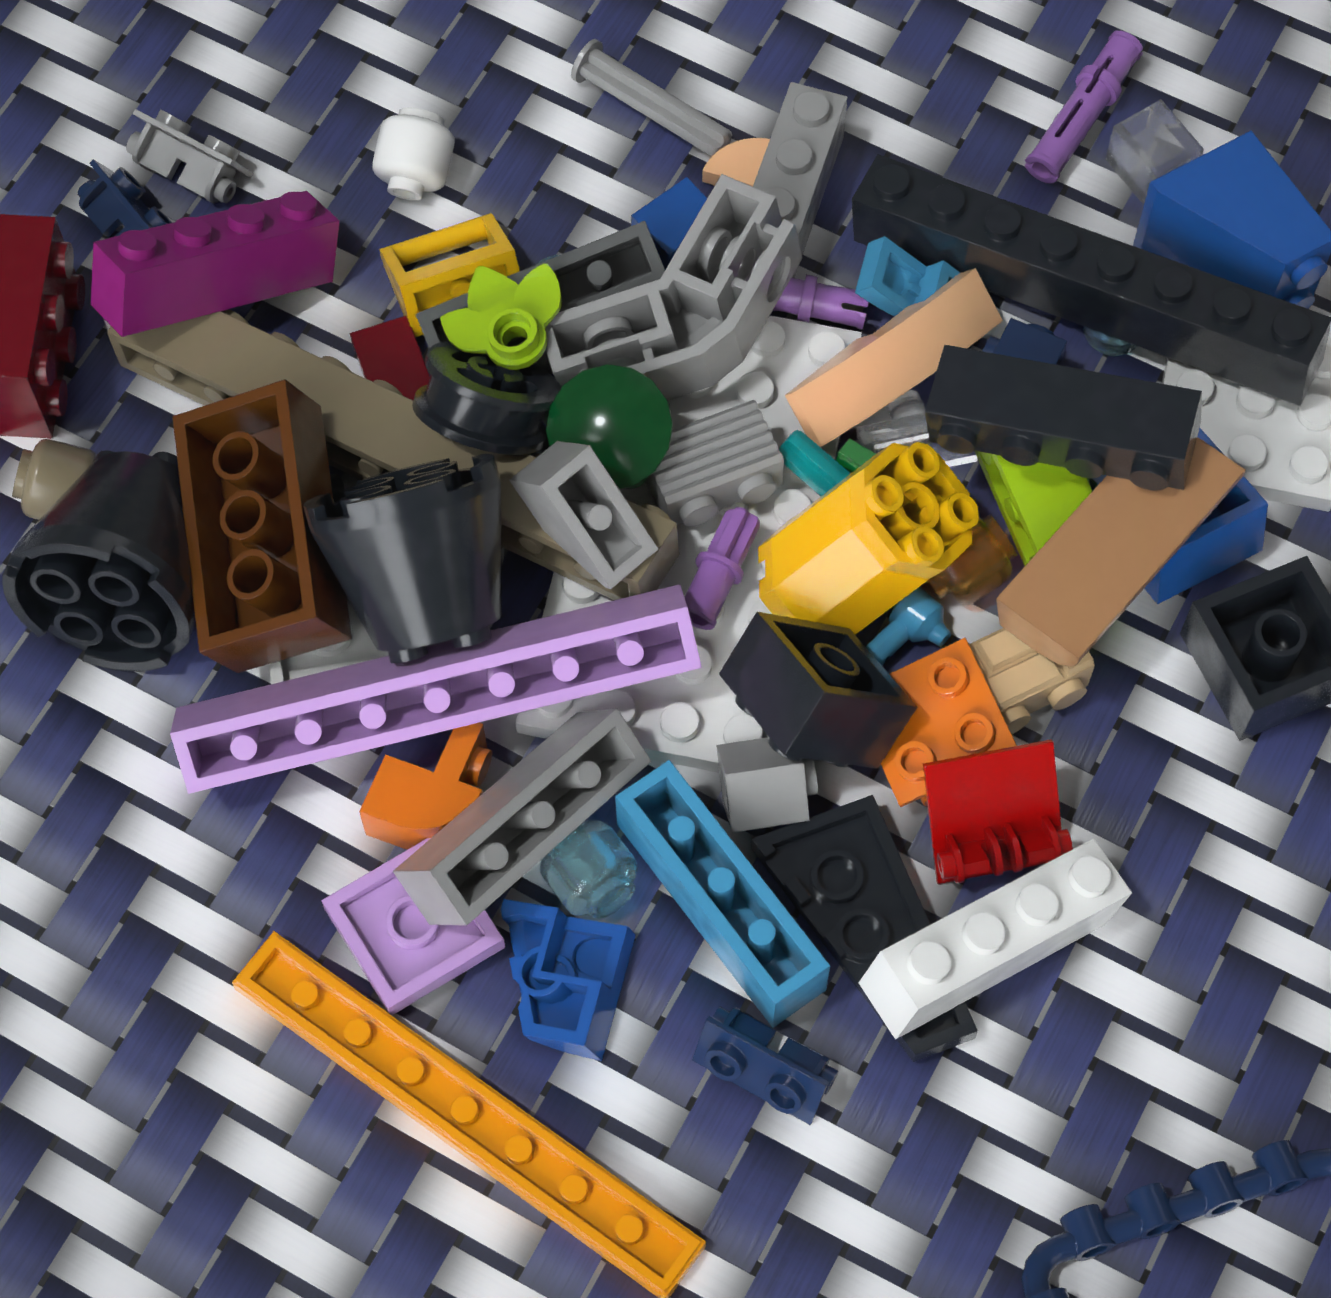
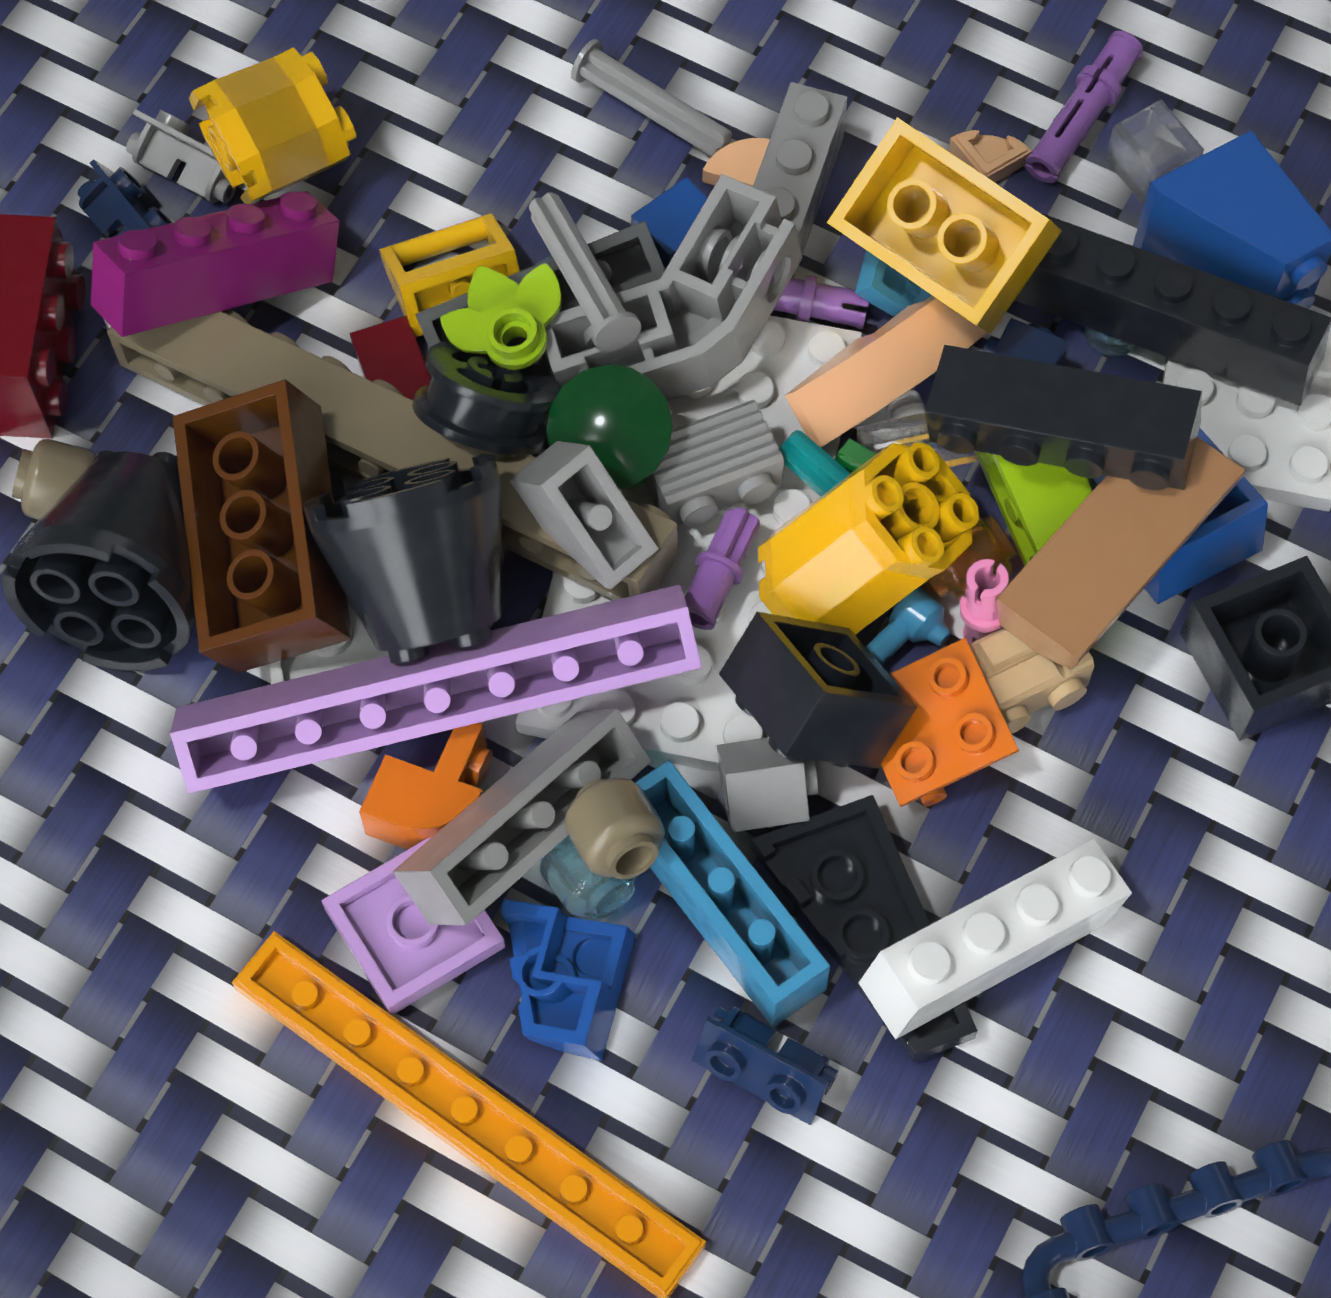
white head [372,107,455,200] -> none
red hinge [923,739,1073,884] -> none
none -> yellow brick [189,47,357,204]
none -> light grey axle [529,192,641,352]
none -> dark tan head [564,778,665,879]
none -> yellow brick [827,117,1062,334]
none -> light nougat tile [949,130,1032,183]
none -> bright pink pin [960,559,1009,644]

